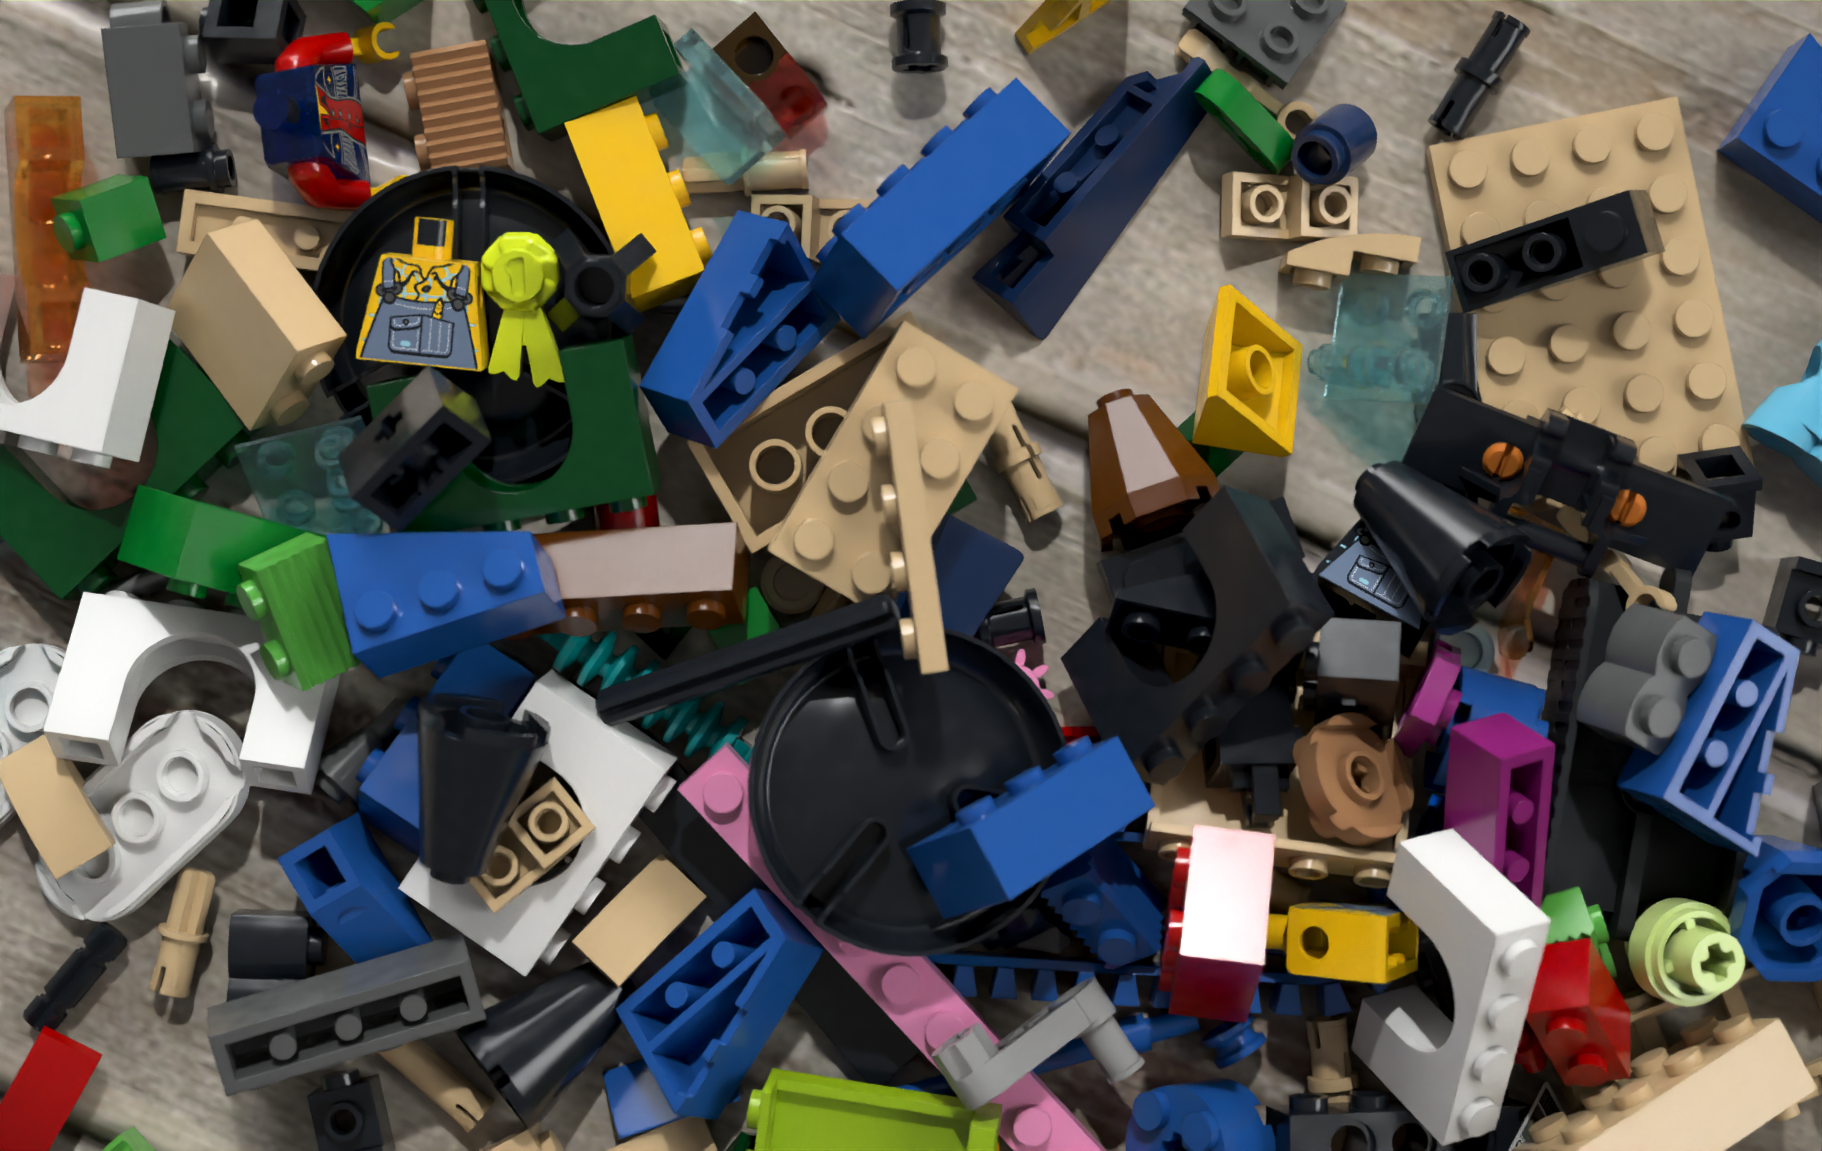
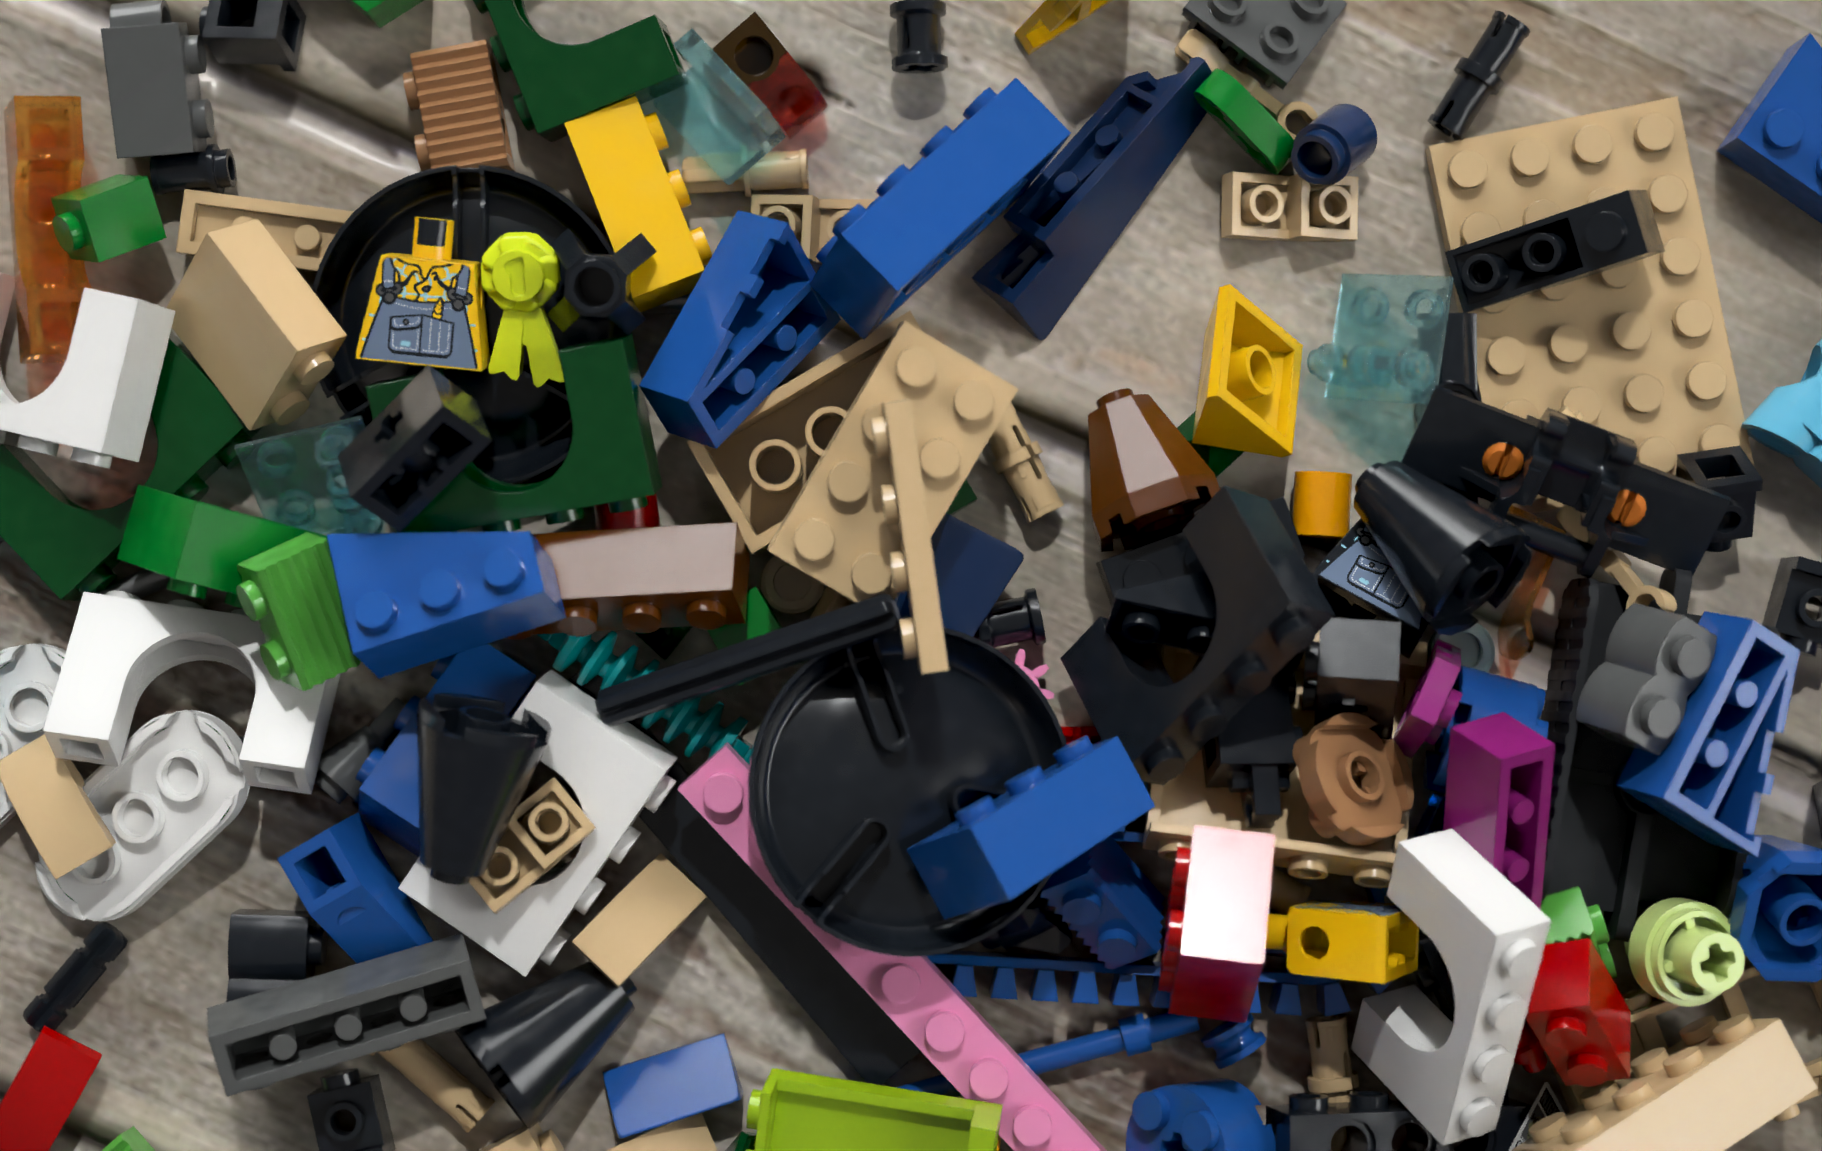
tan axle [148,867,216,998] -> none
torso [253,22,407,211] -> none
blue wedge [615,888,825,1120] -> none
light grey beam [930,977,1145,1111] -> none
tan slope [1278,233,1422,291] -> none
none -> light orange beam [1292,471,1352,539]

